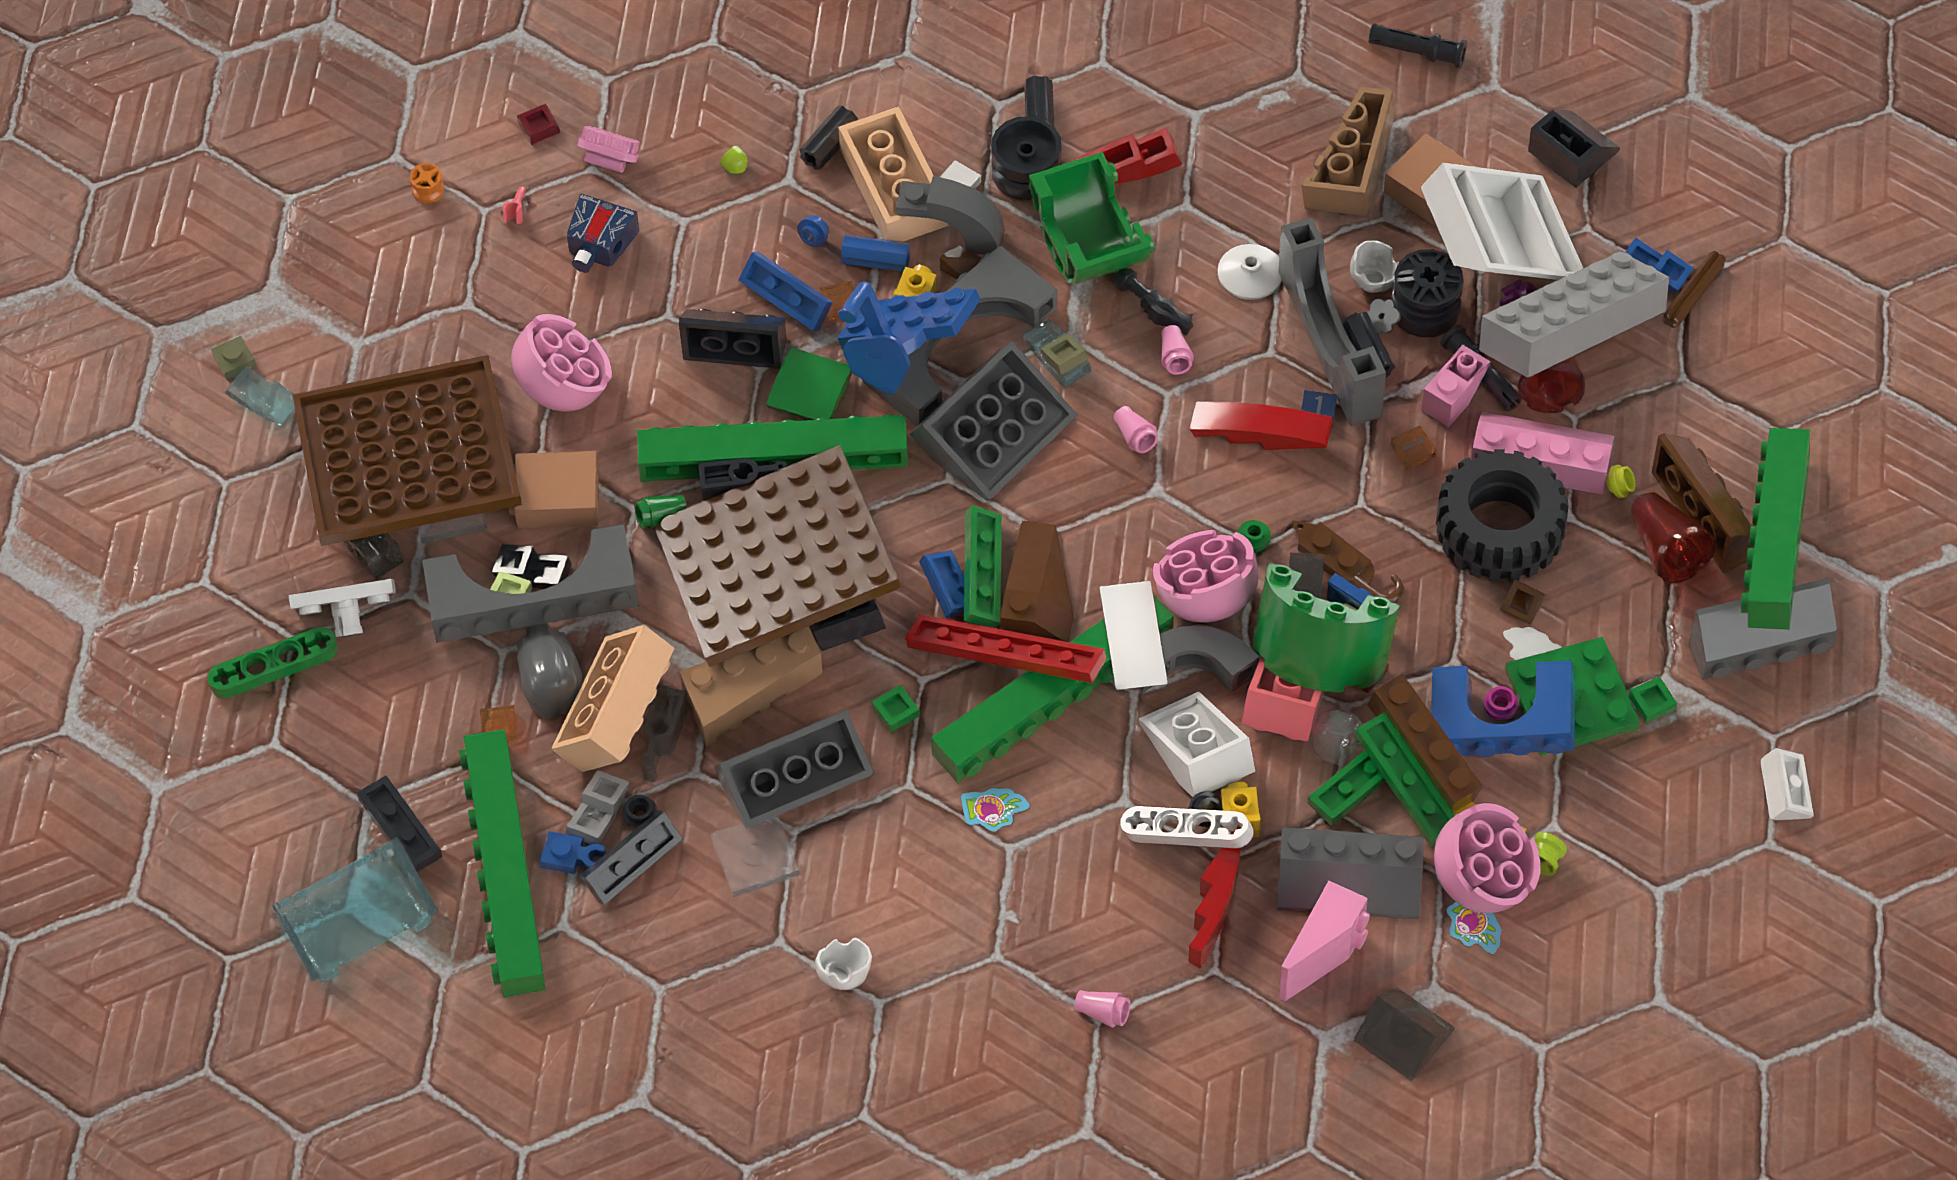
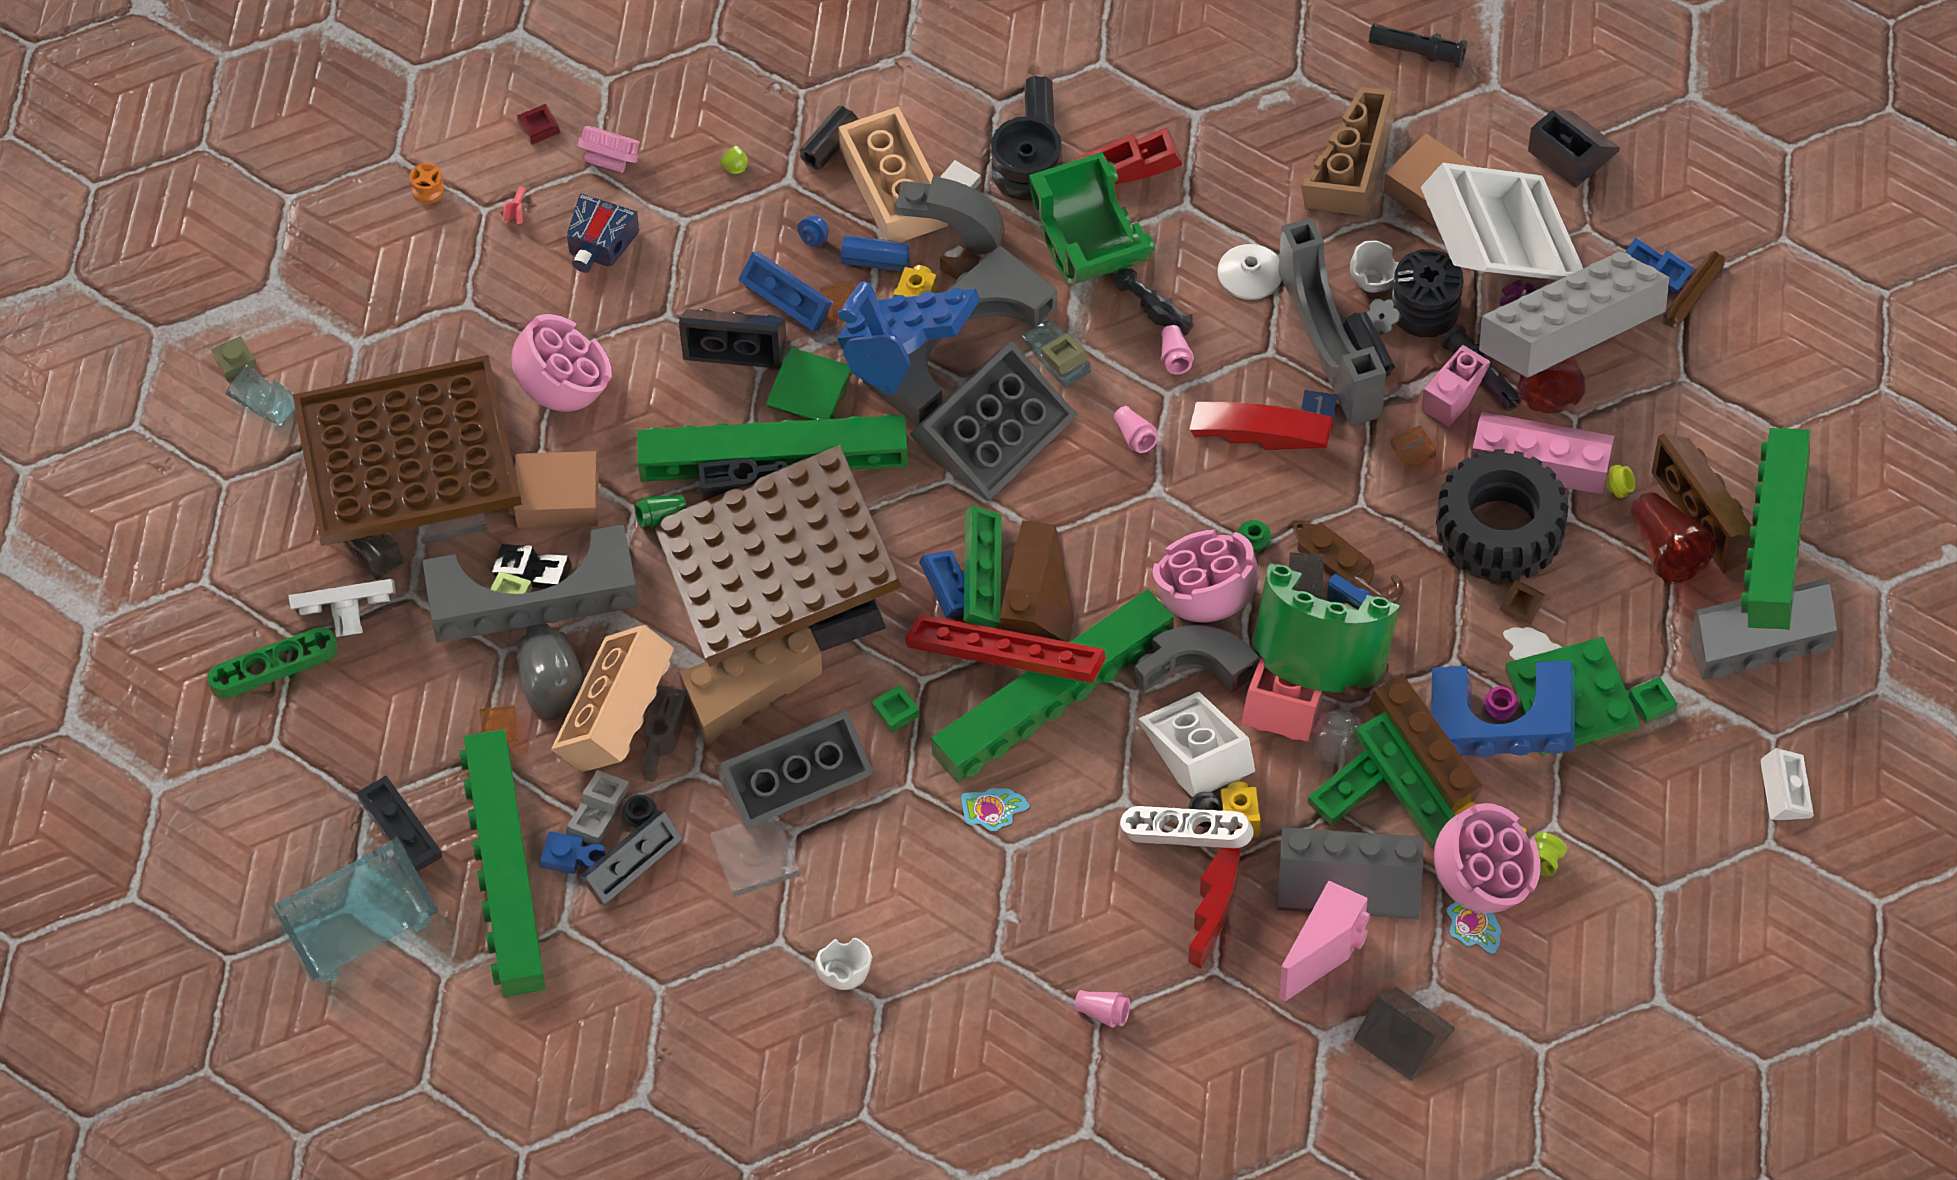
white sticker [1100,581,1168,690] -> none

